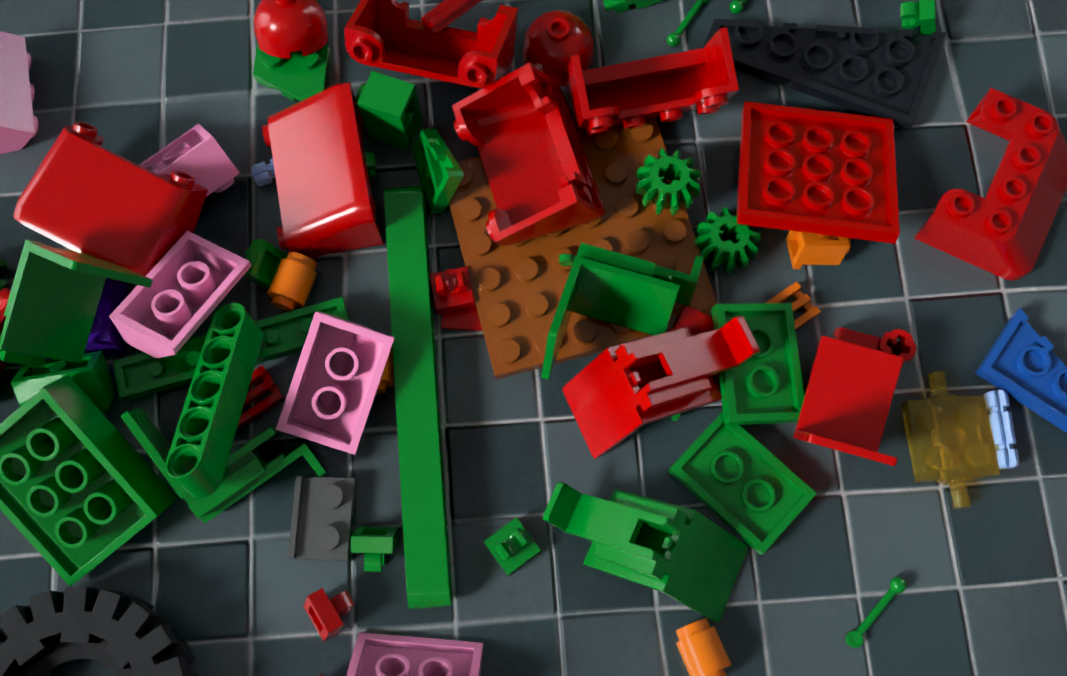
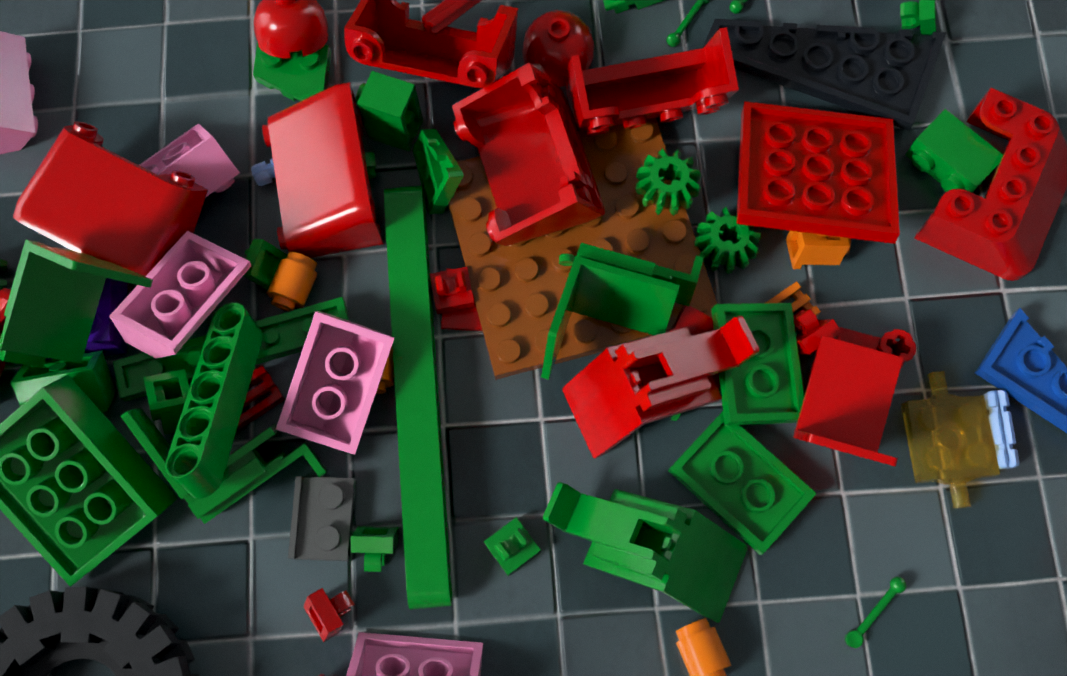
none -> green brick [143,369,189,434]
none -> red tile [793,309,842,355]
none -> green brick [905,109,1003,193]

